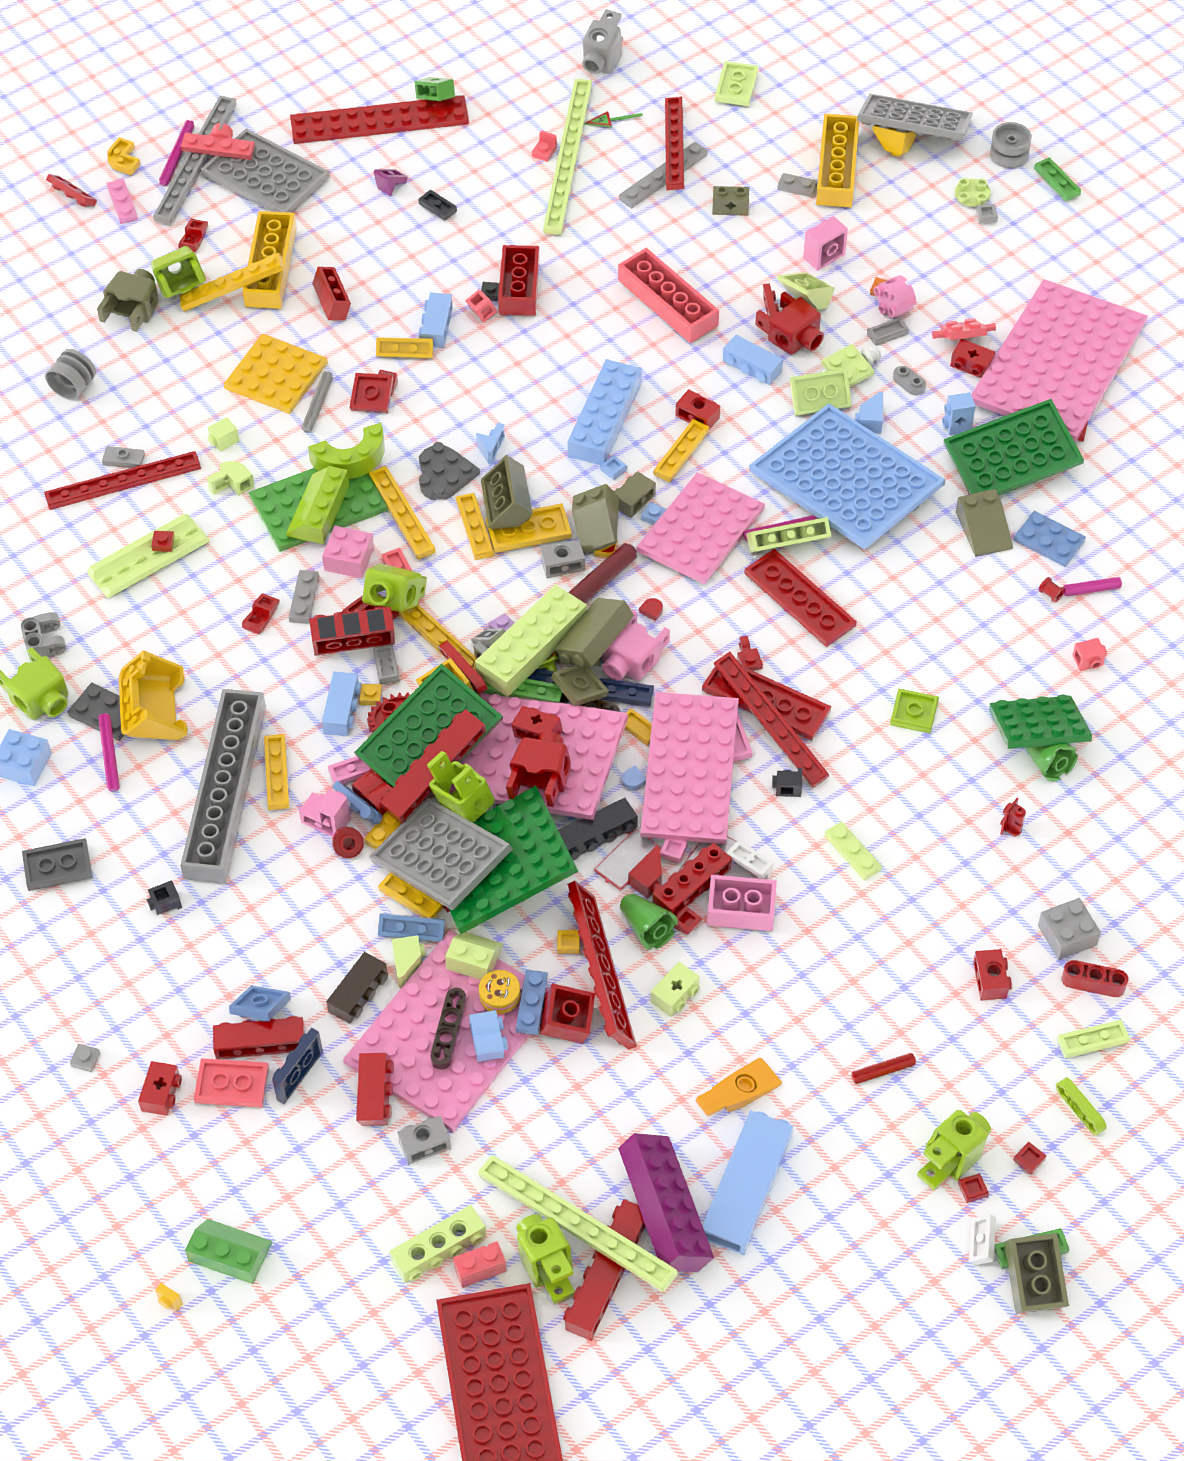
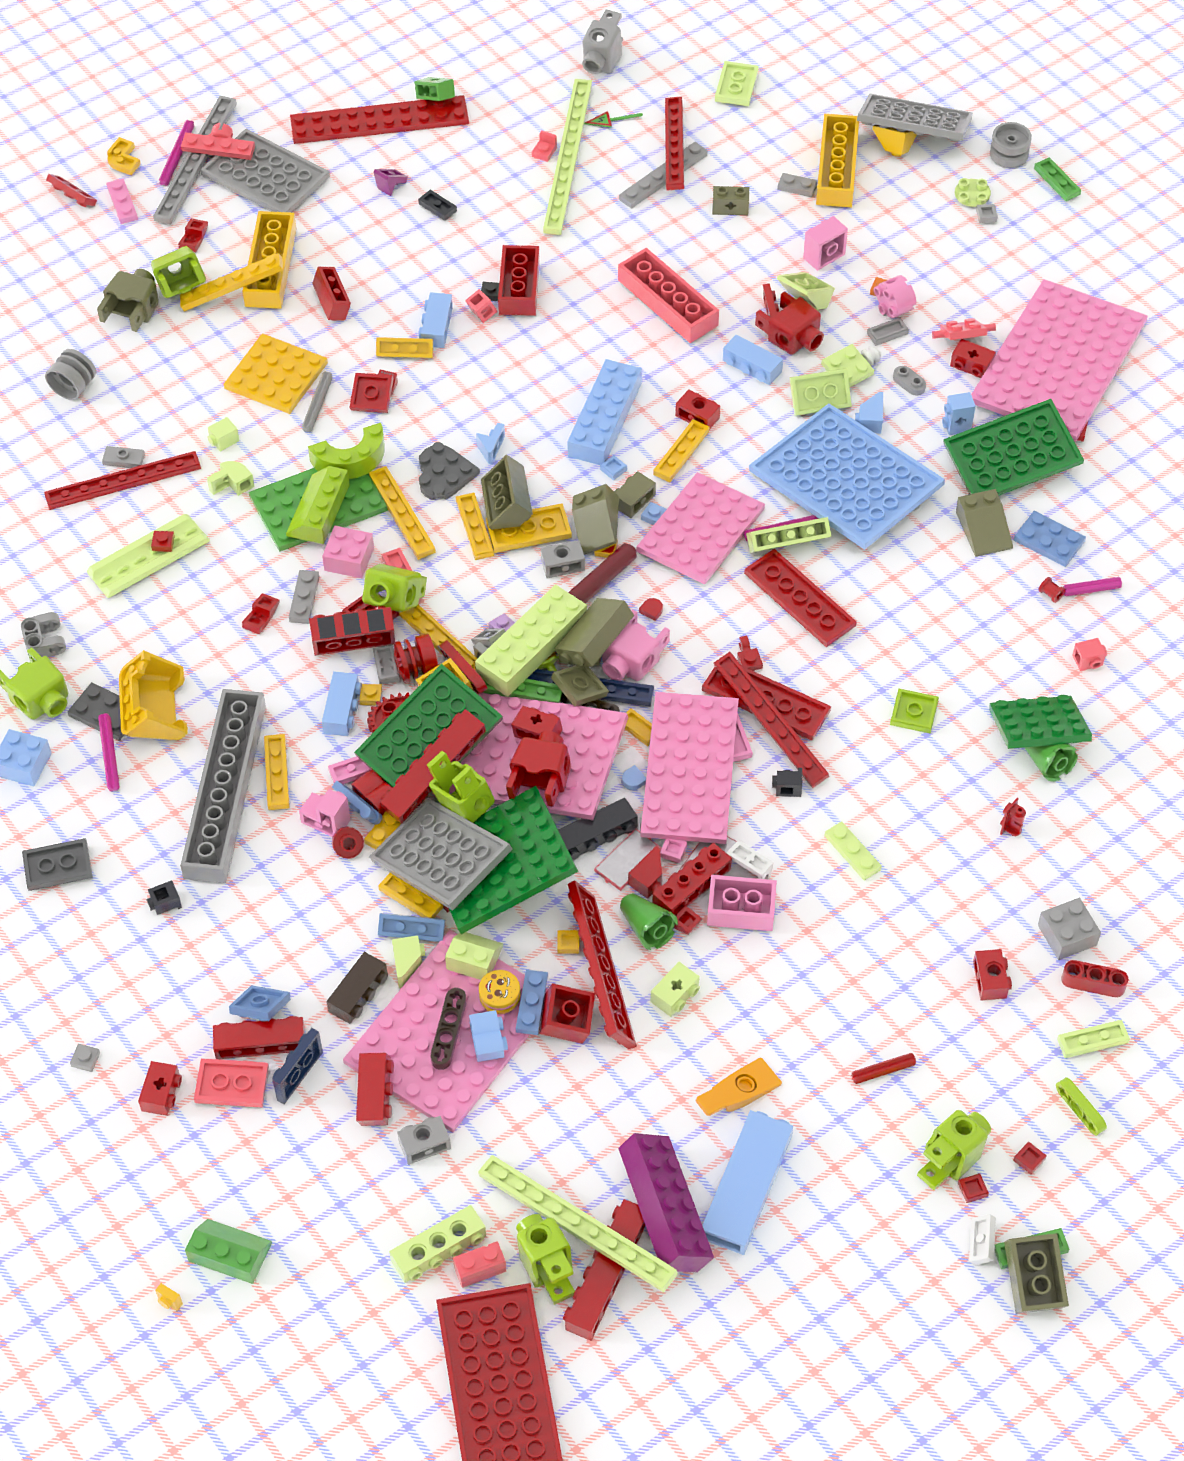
none -> red wheel [394,633,438,684]

